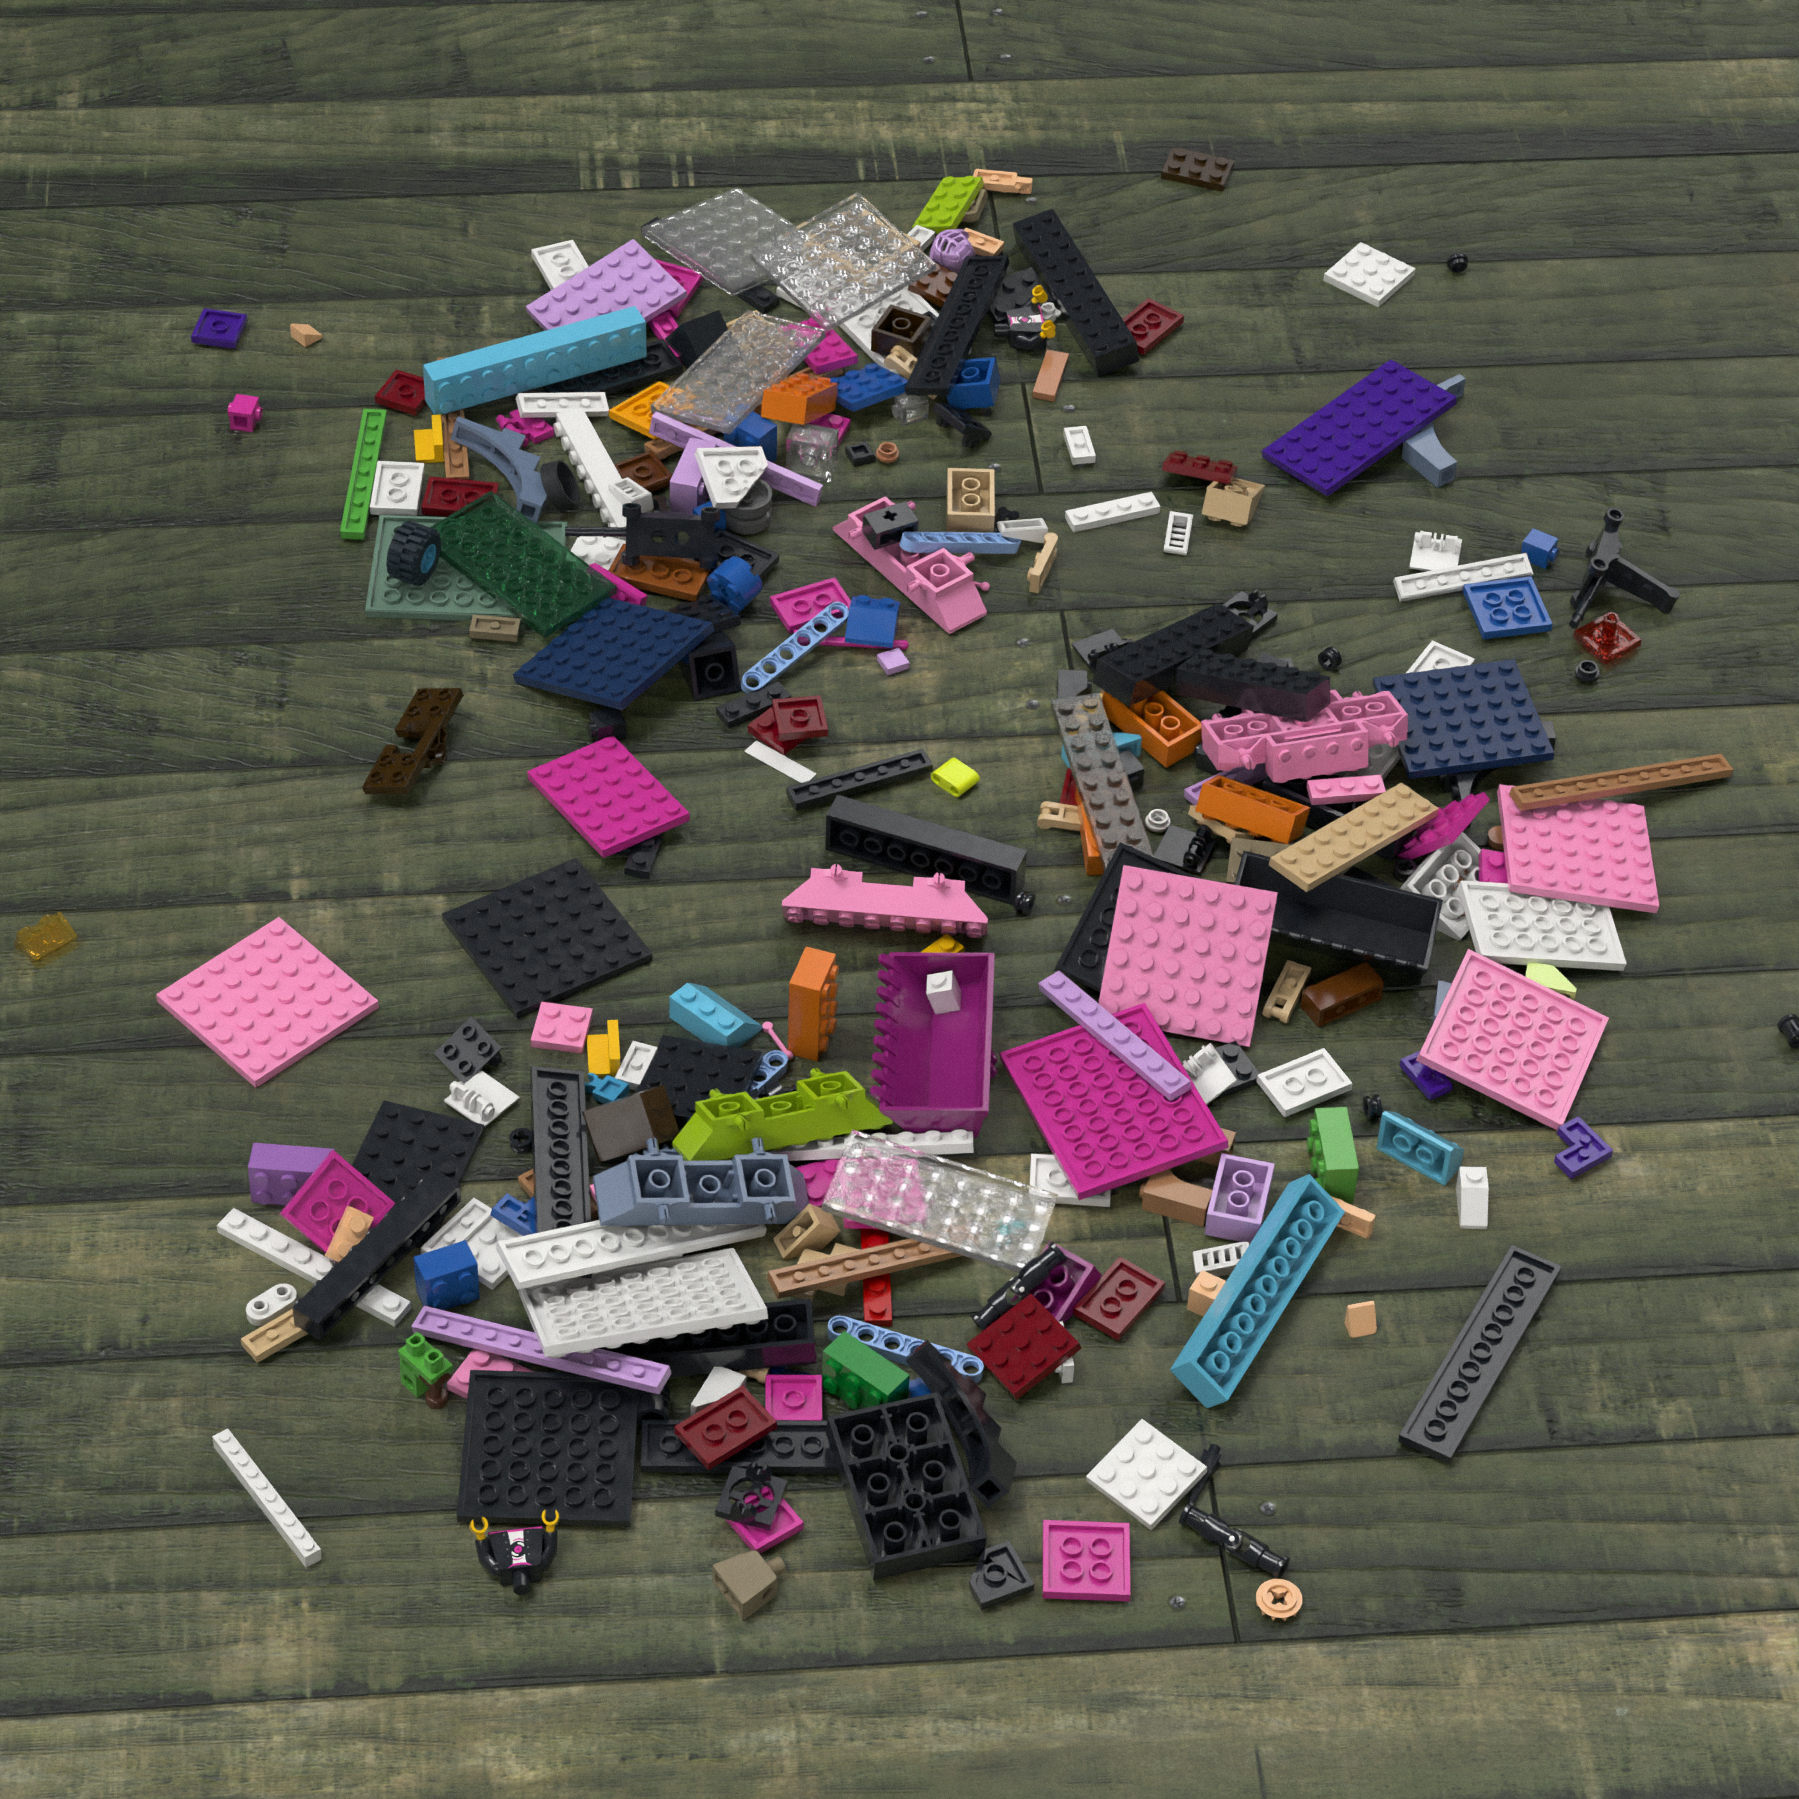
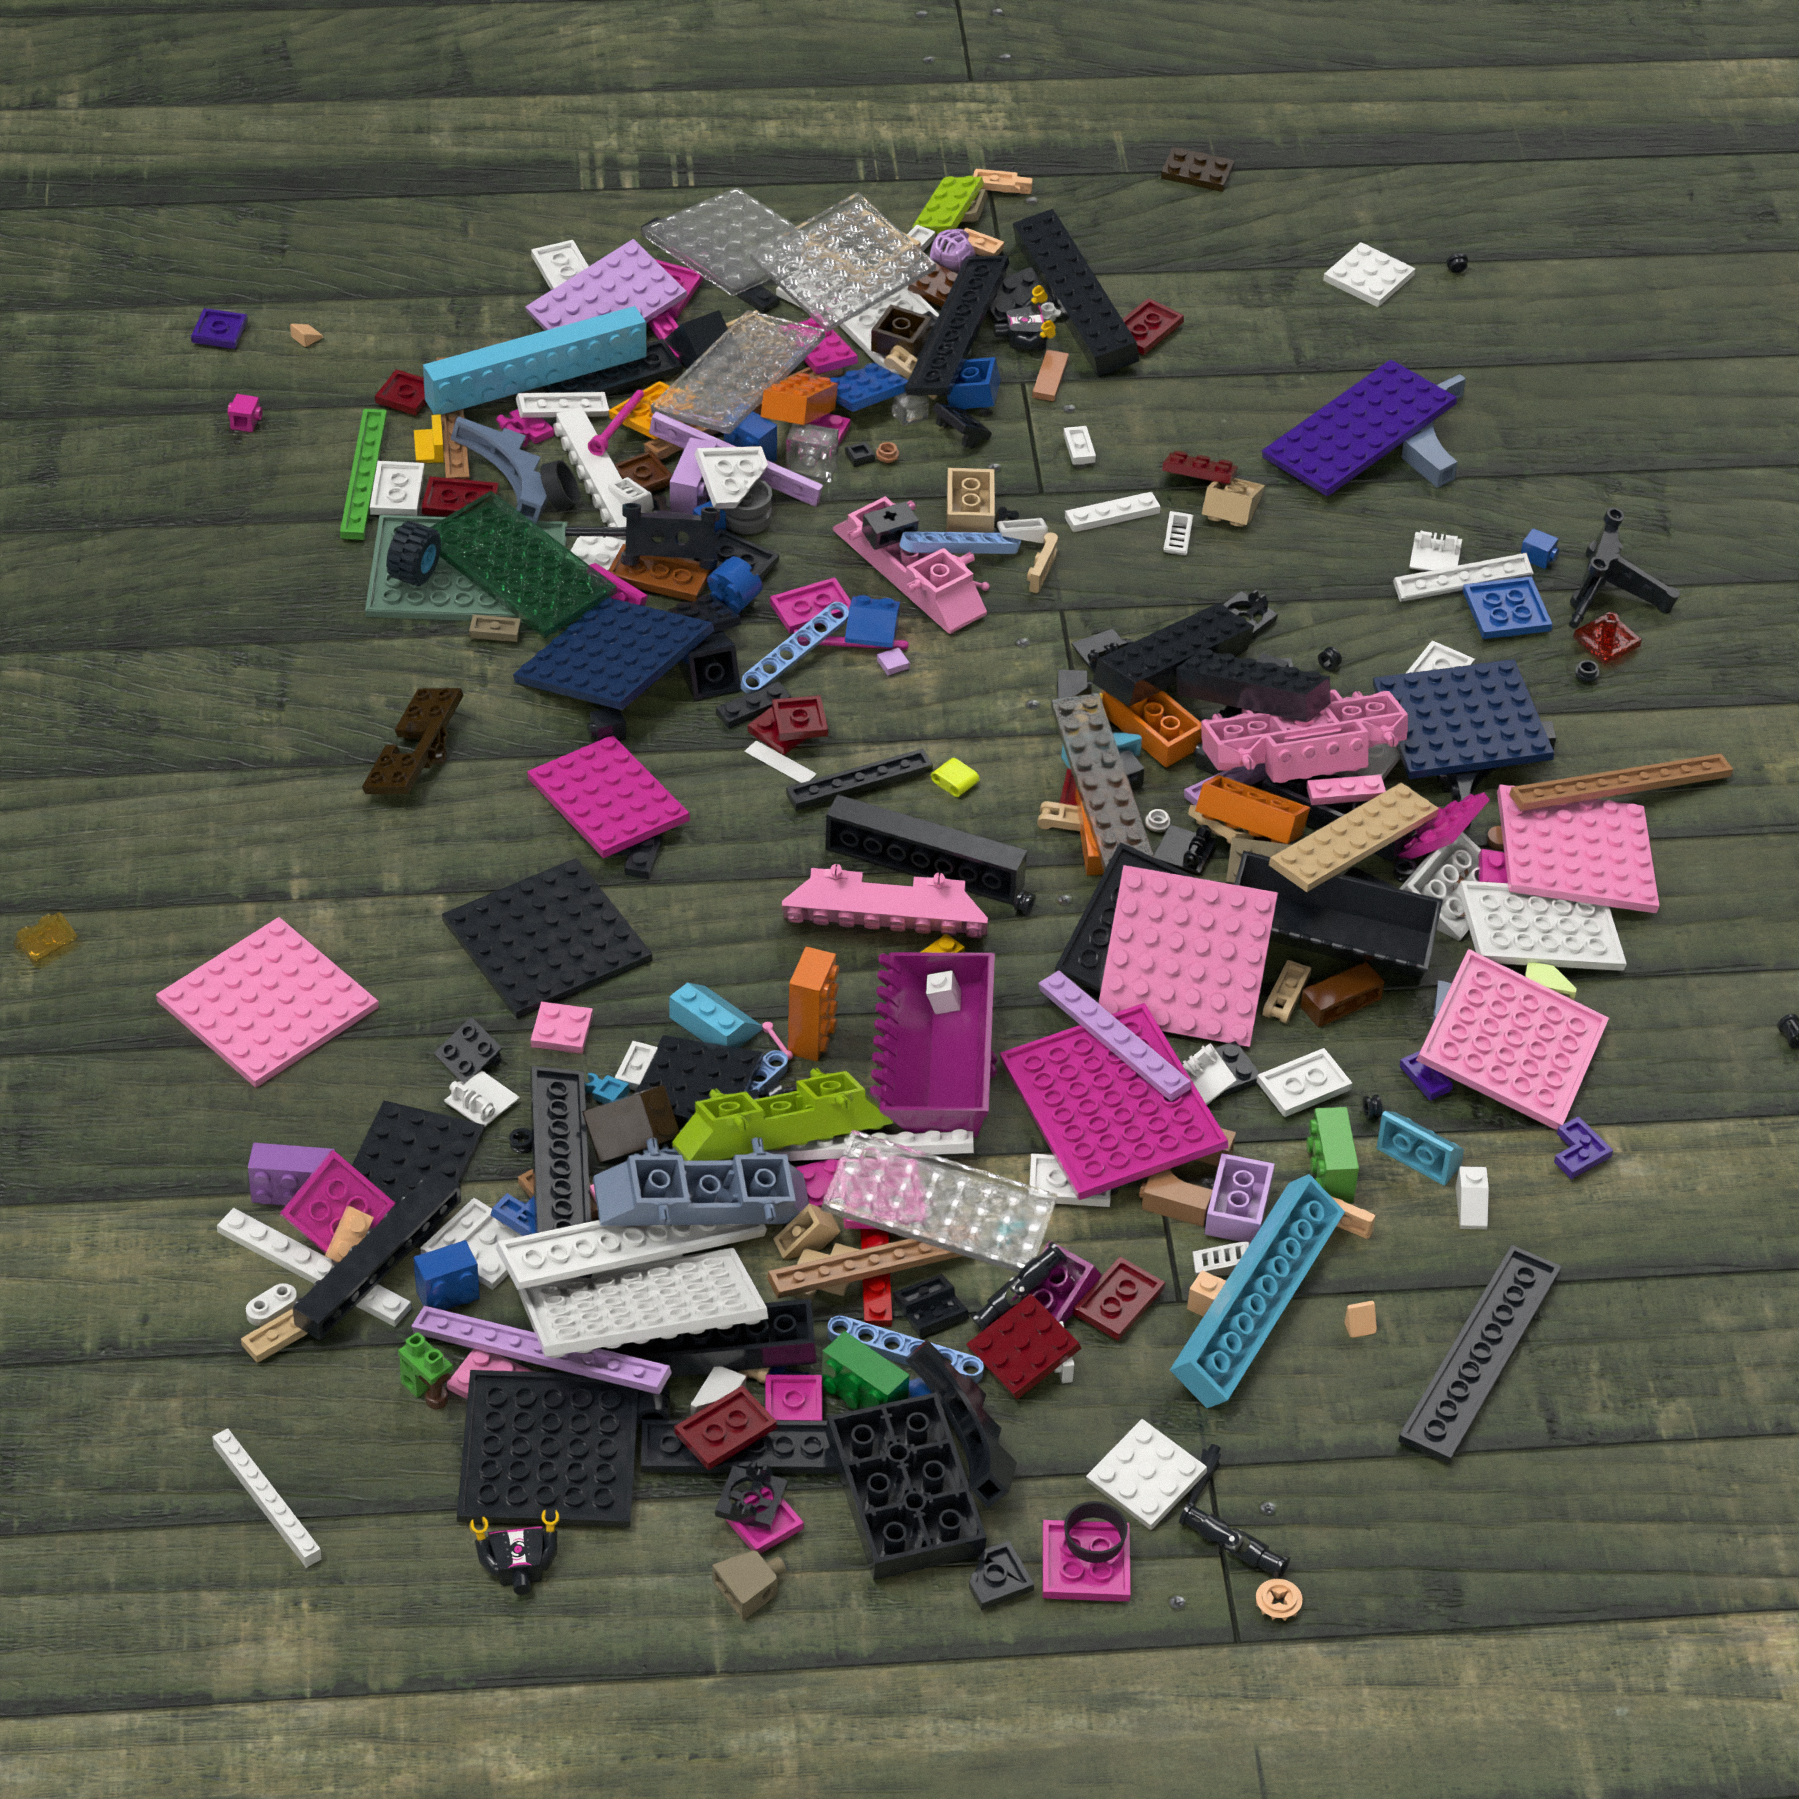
yellow panel [587,1020,620,1078] -> none
none -> dark pink piece [588,390,644,456]
none -> black slope [893,1274,969,1338]
none -> black tyre [1064,1501,1128,1563]

